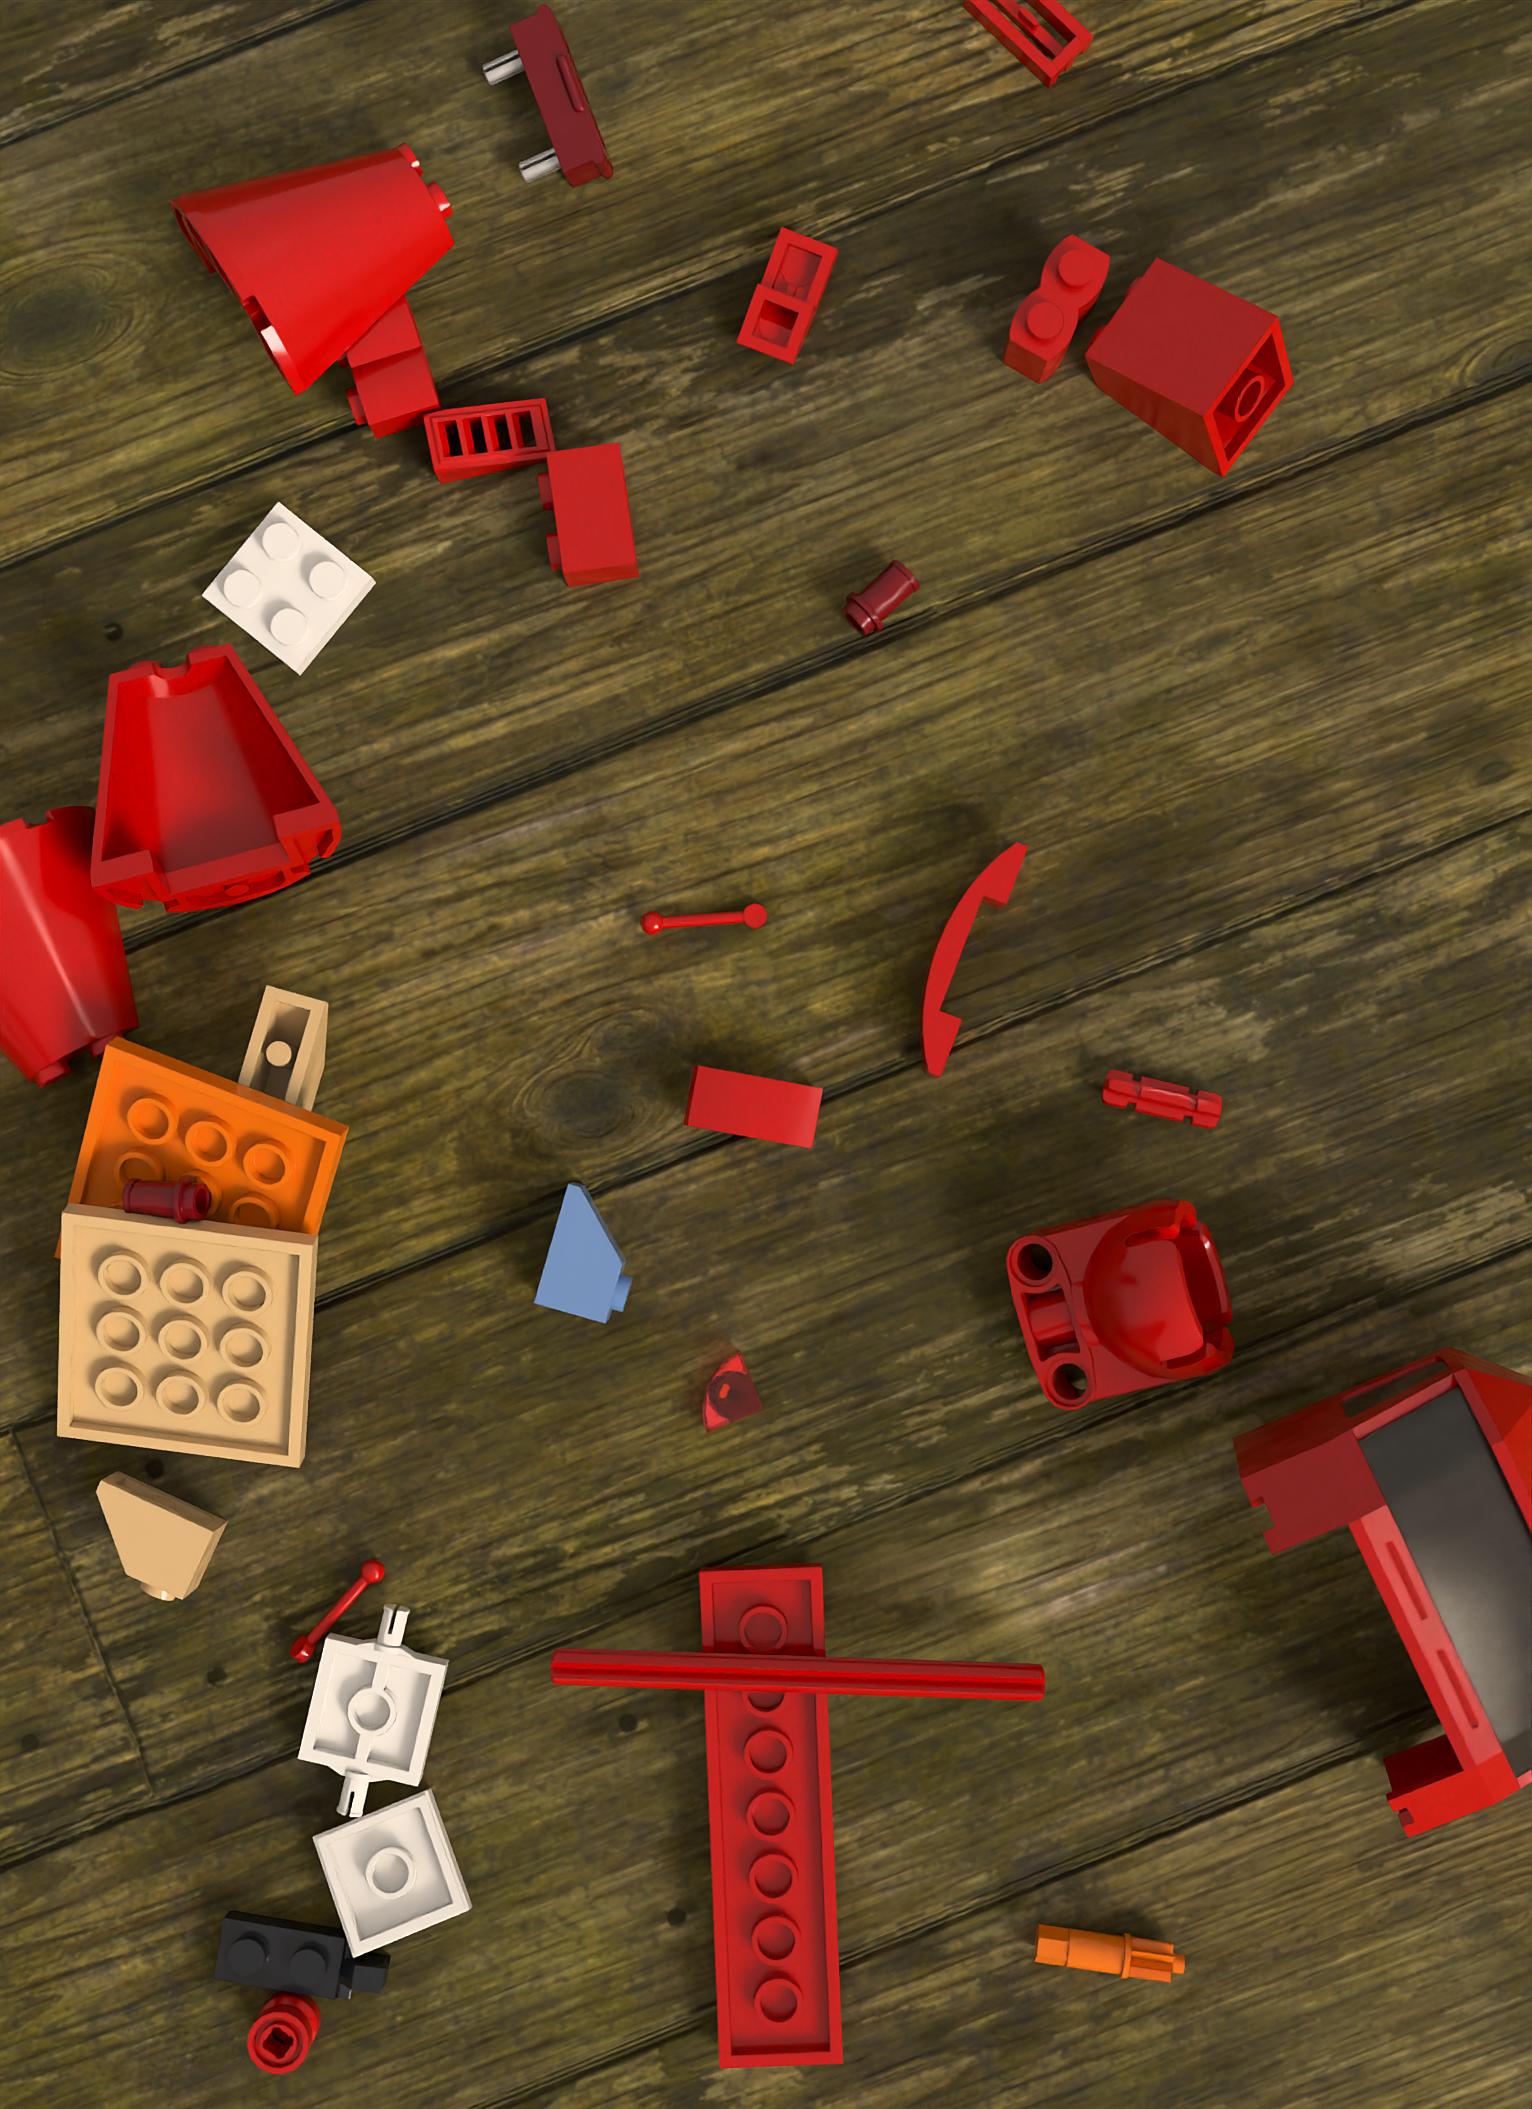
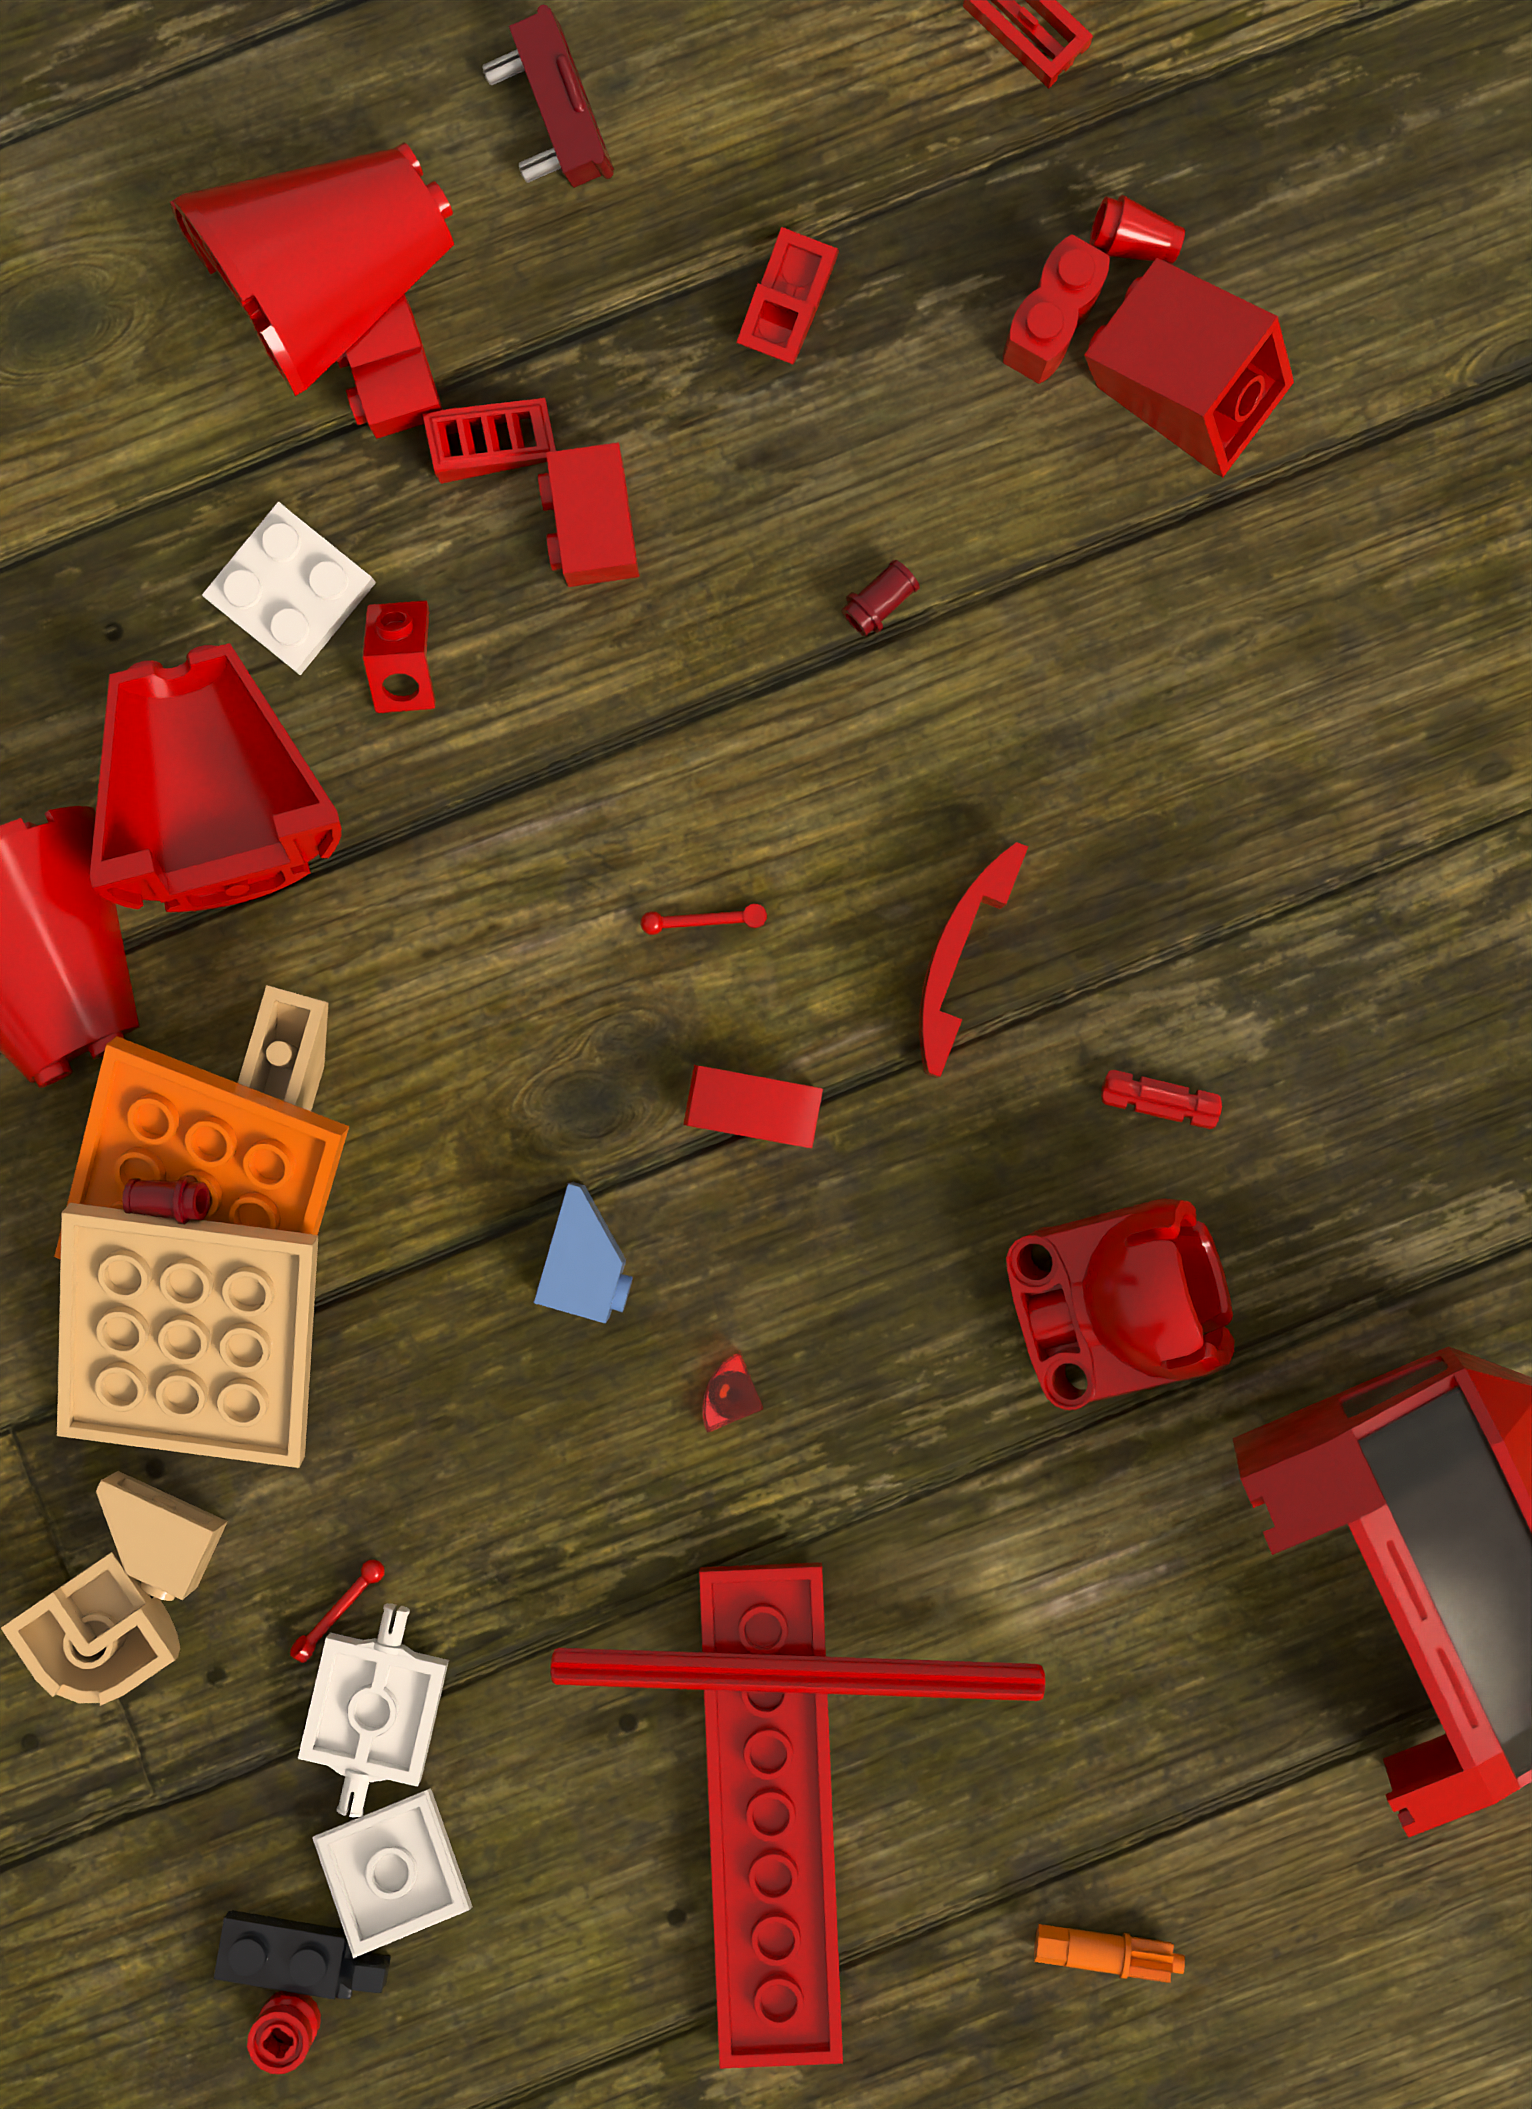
none -> tan brick [1,1549,181,1706]
none -> red bracket [363,601,436,713]
none -> red cone [1090,195,1185,264]

